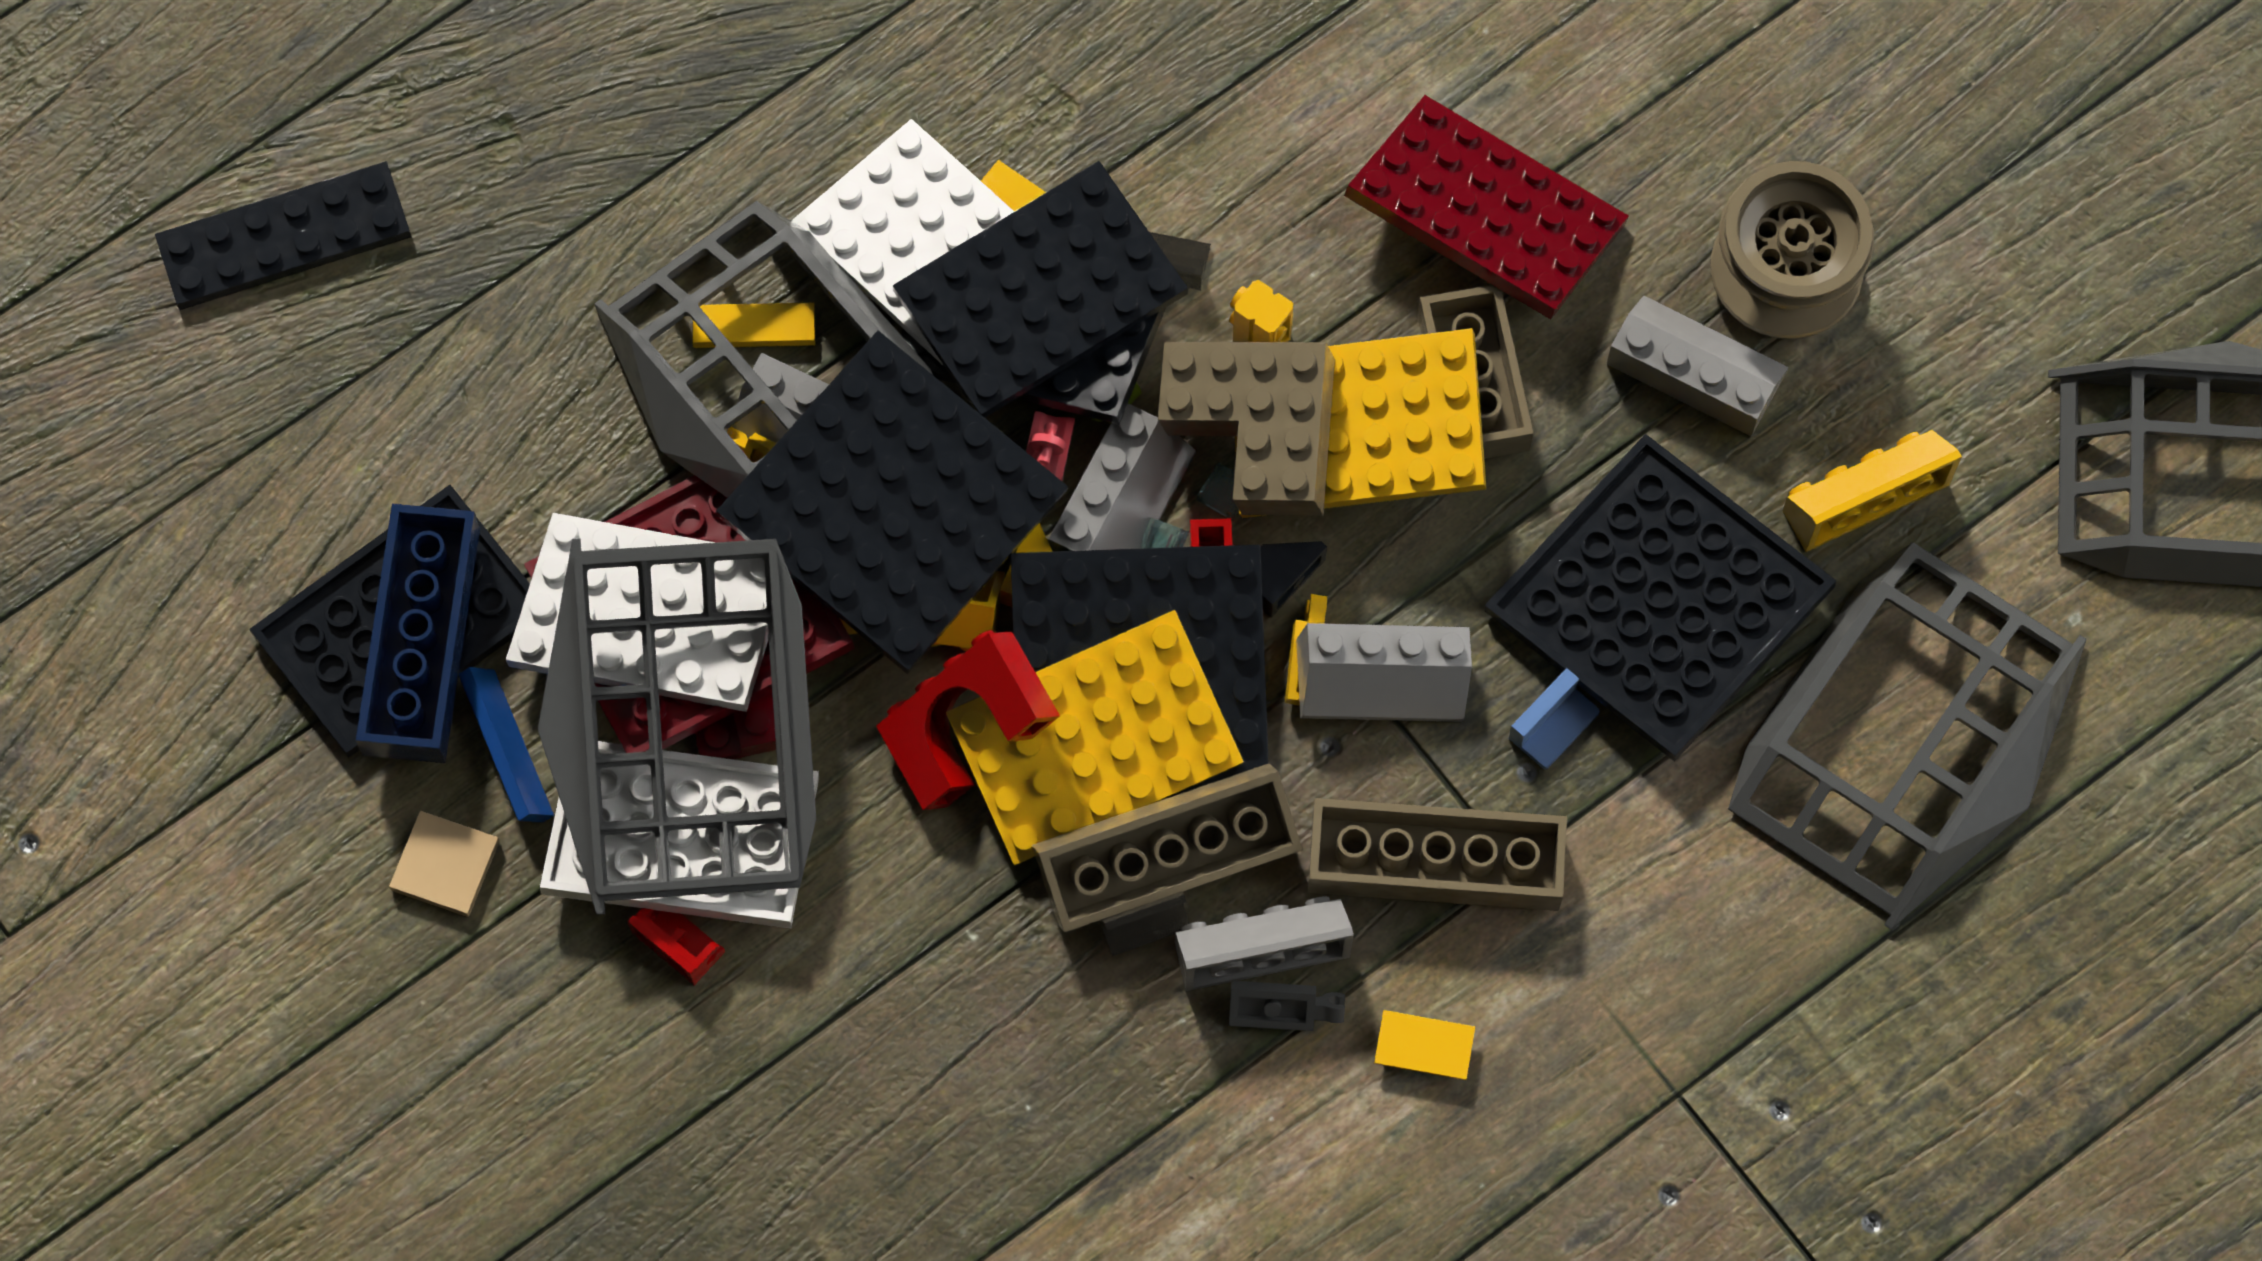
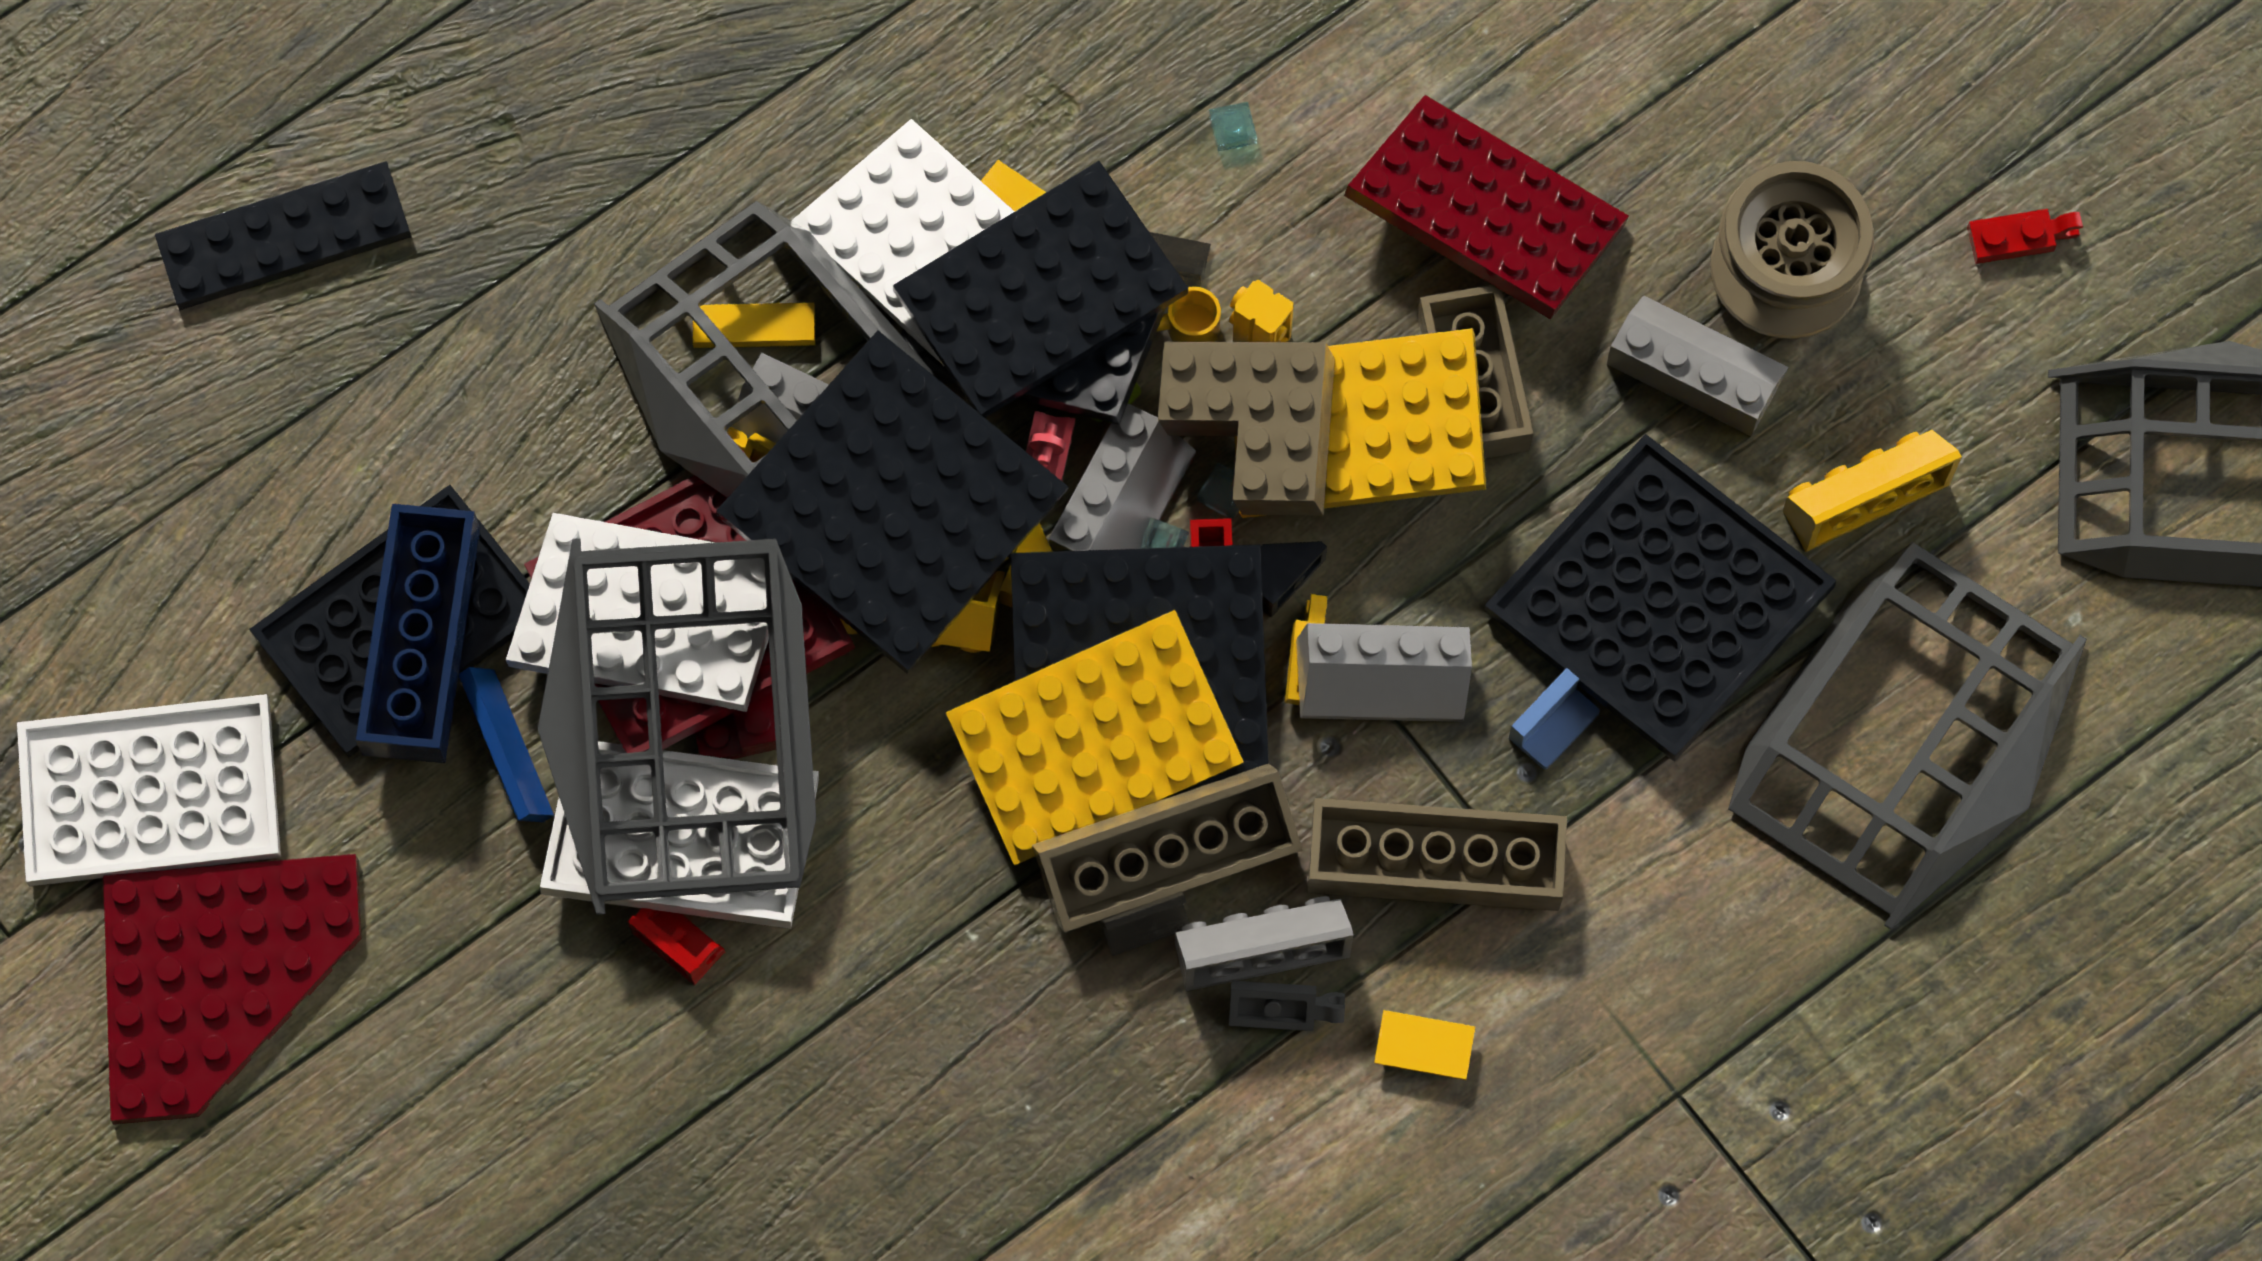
tan tile [389,811,500,917] -> none
red arch [876,630,1060,810] -> none
none -> white plate [17,694,281,886]
none -> dark red plate [103,854,362,1125]
none -> yellow piece [1157,287,1221,342]
none -> clear light blue plate [1209,102,1257,152]
none -> red plate [1967,209,2083,264]

